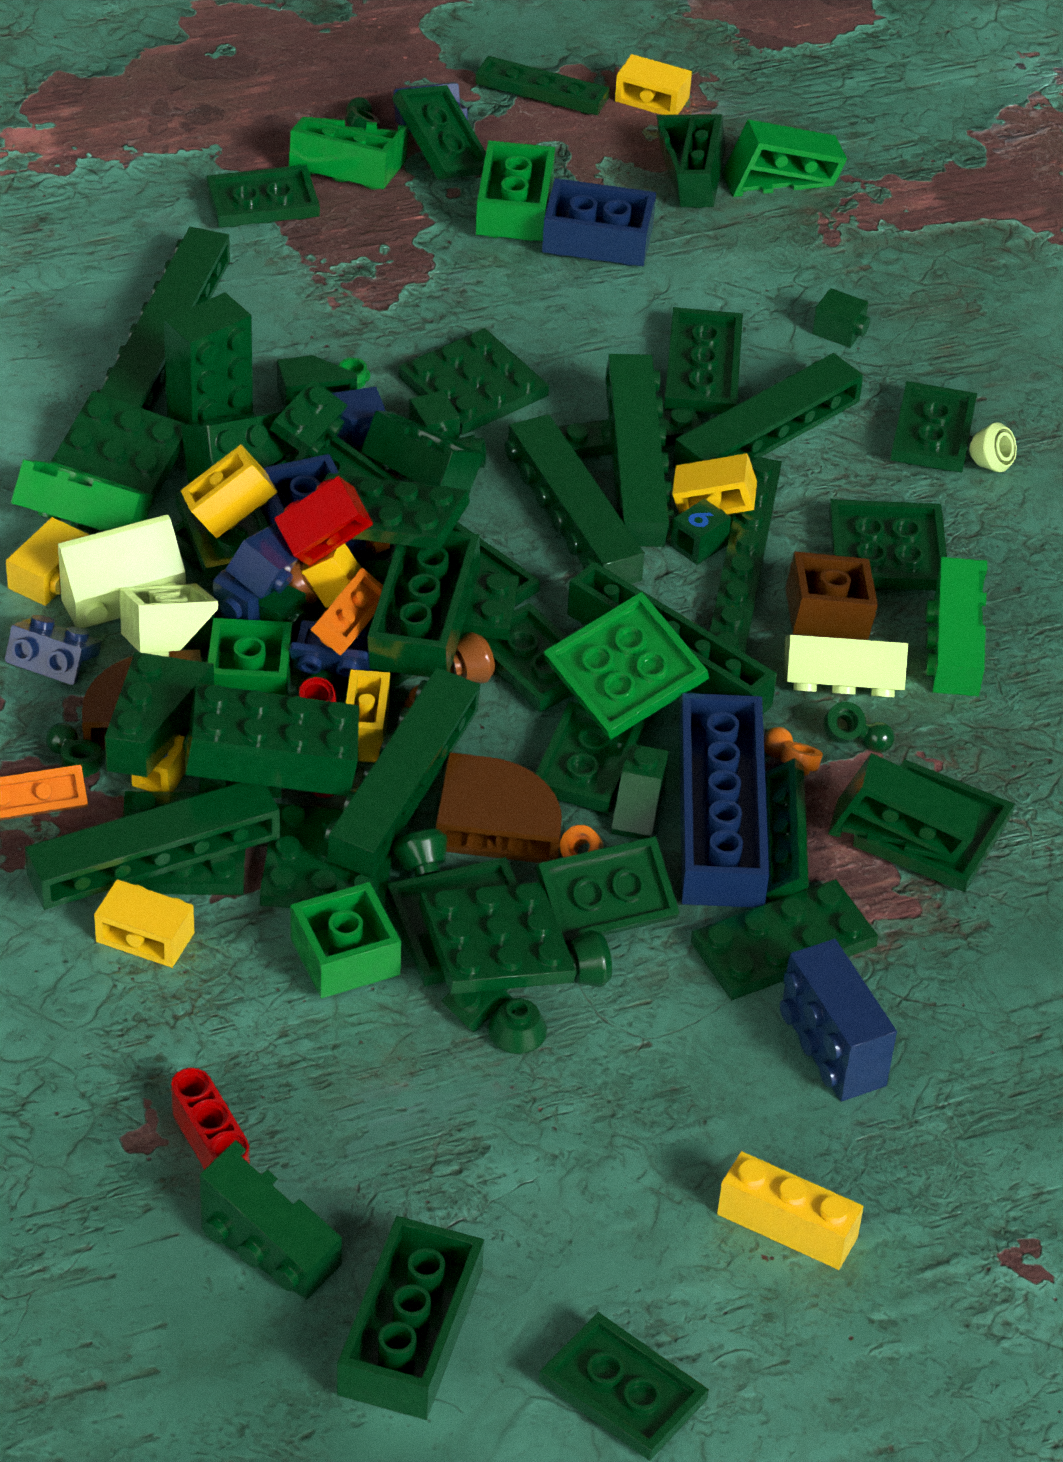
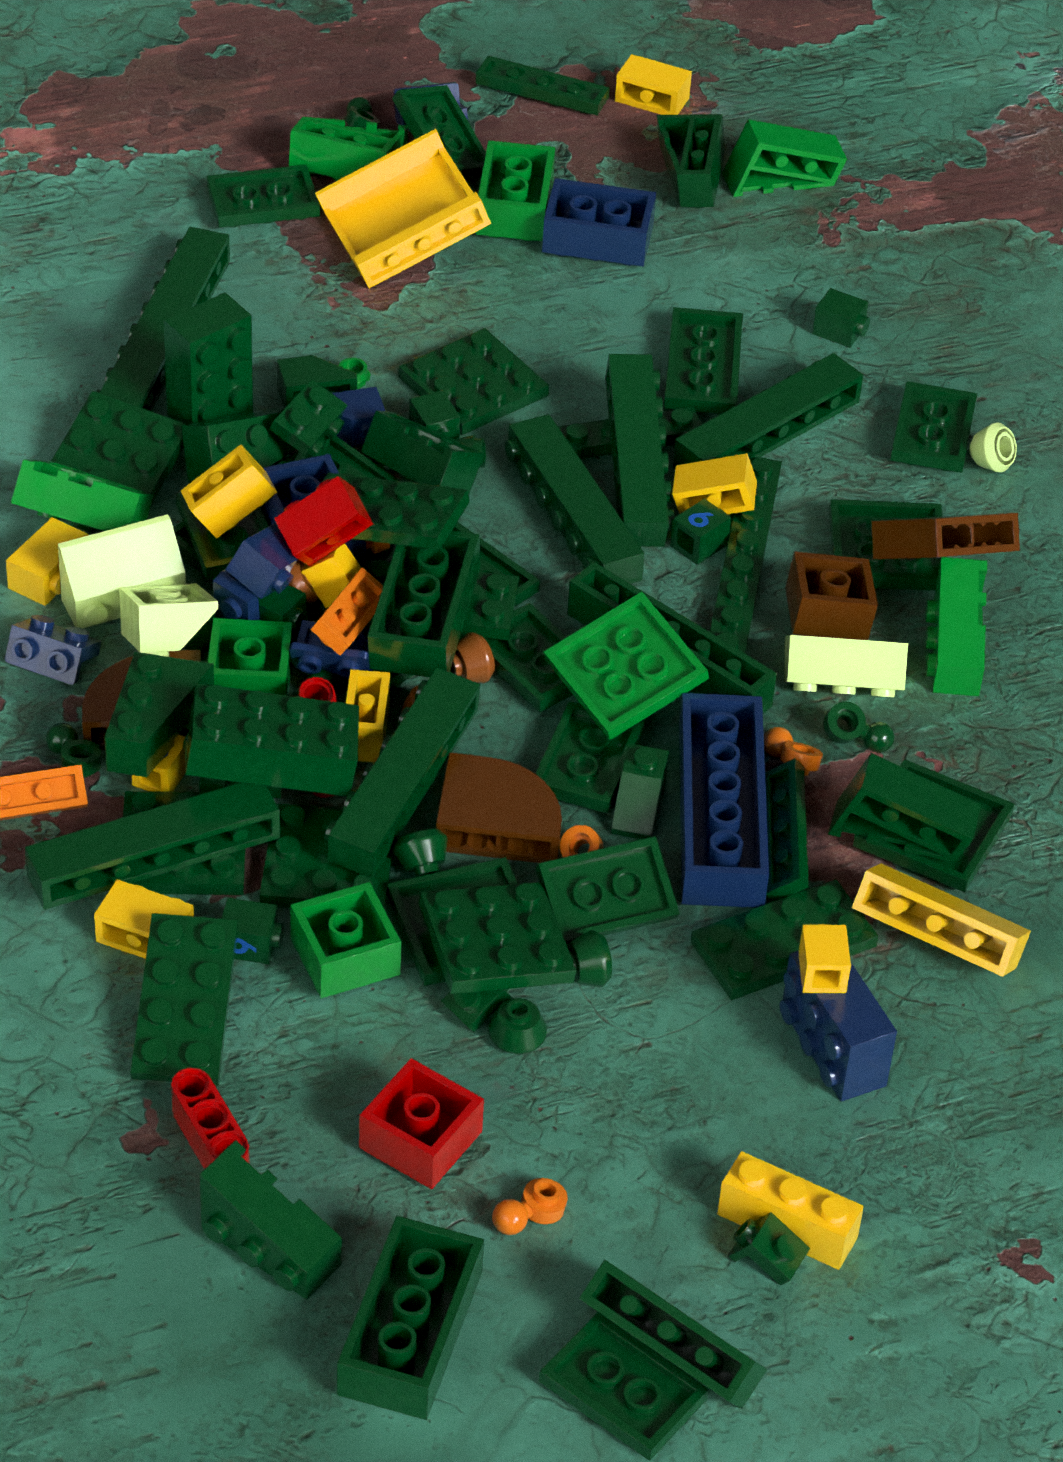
none -> dark green plate [130,913,238,1086]
none -> dark green brick [221,898,284,964]
none -> yellow panel [315,129,491,289]
none -> red brick [359,1058,484,1190]
none -> orange plate [492,1178,568,1235]
none -> dark green brick [579,1259,768,1409]
none -> dark green bracket [728,1212,810,1286]
none -> yellow brick [798,924,851,993]
none -> yellow brick [852,863,1031,977]
none -> reddish brown brick [871,513,1020,559]

